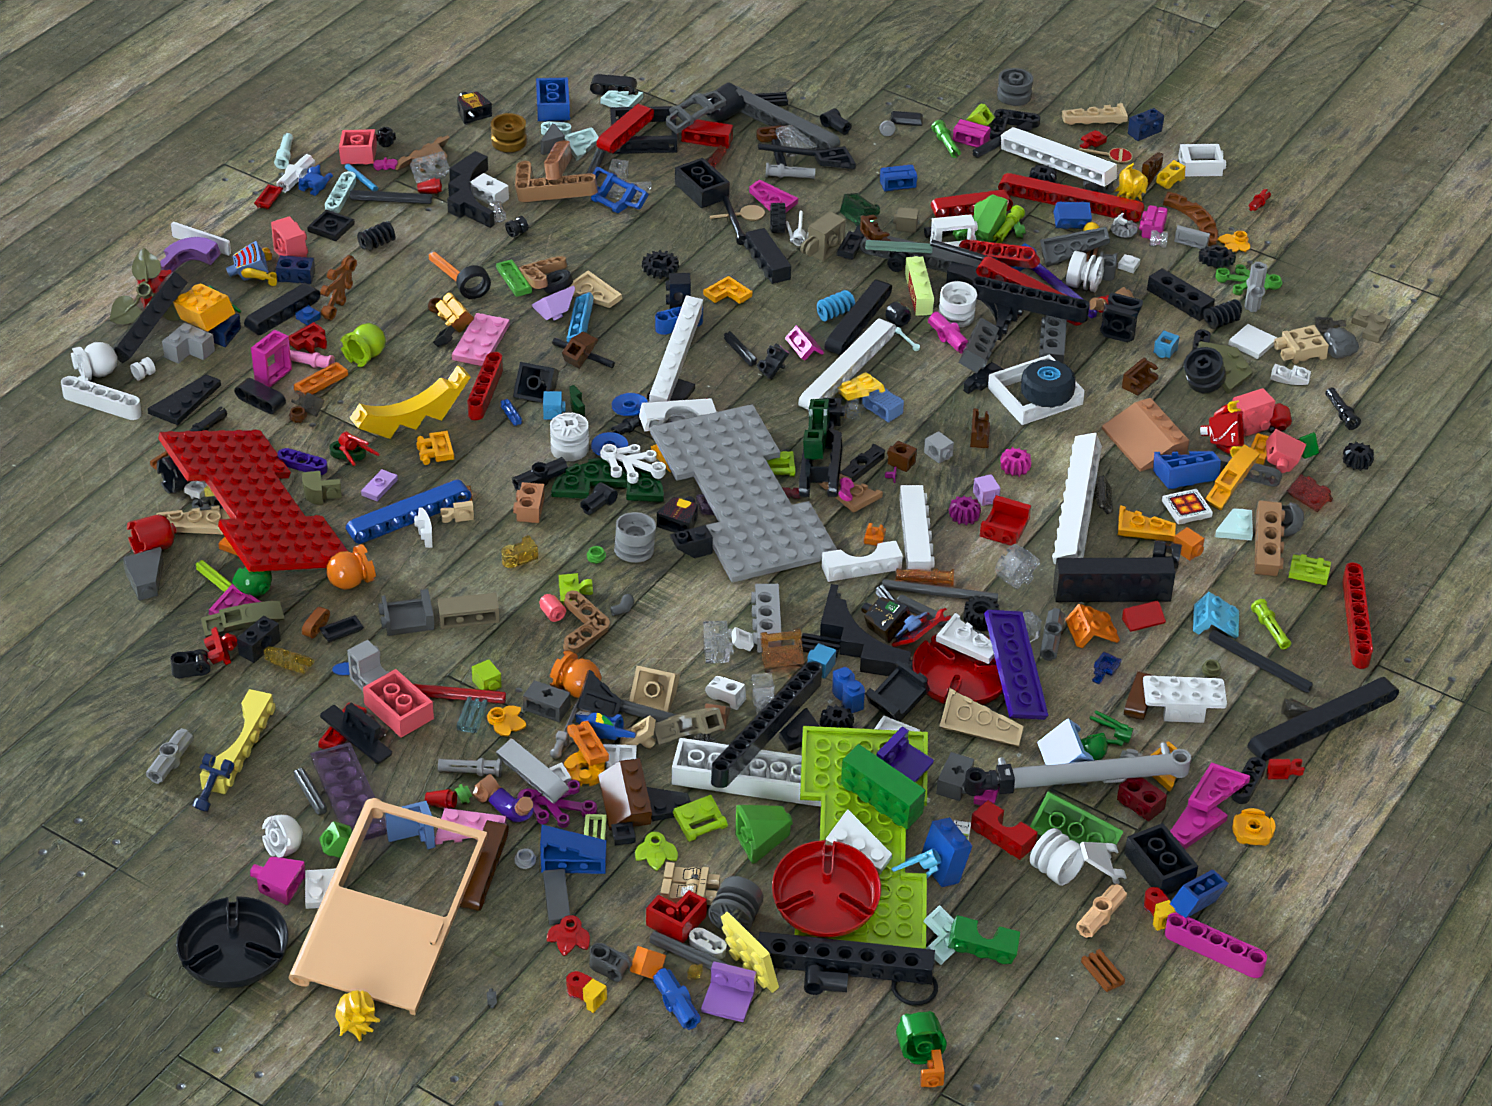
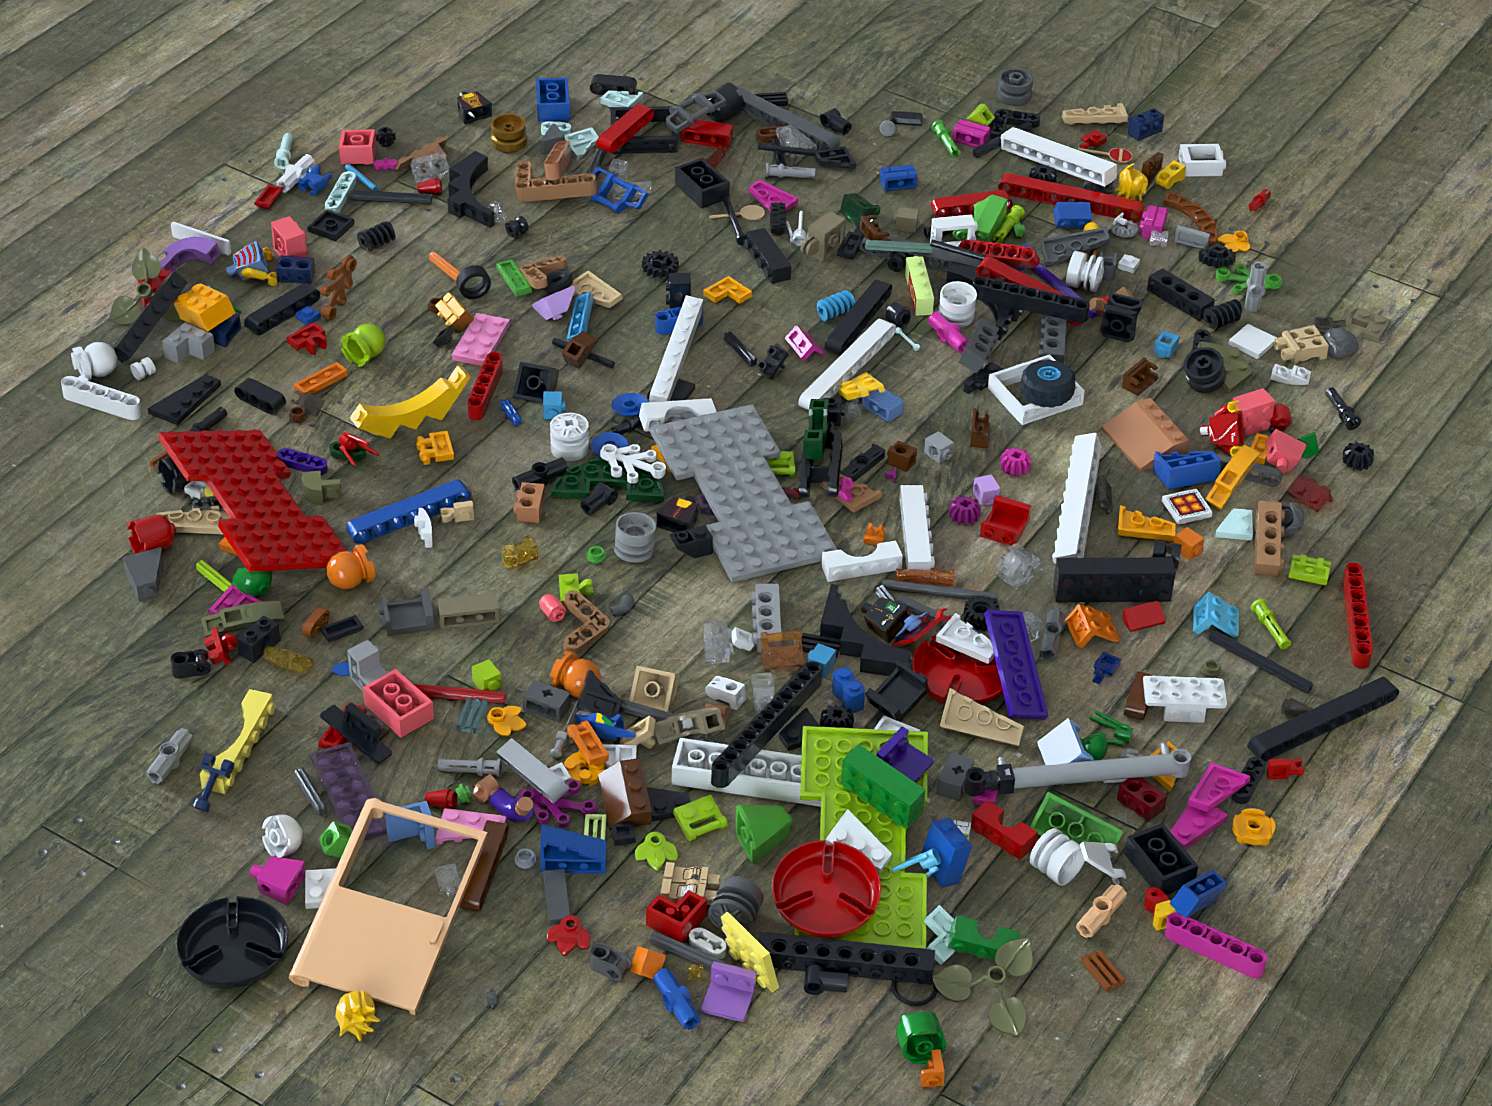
dark pink window [251,329,292,387] -> none
bright pink pin [290,350,335,368] -> none
lavender plate [361,469,398,502] -> none
white brick [470,173,509,208] -> none
leg [566,971,607,1013] -> none
dark green slope [569,385,585,417] -> none
none -> clear bracket [434,863,461,896]
none -> olive plant [933,939,1033,1036]

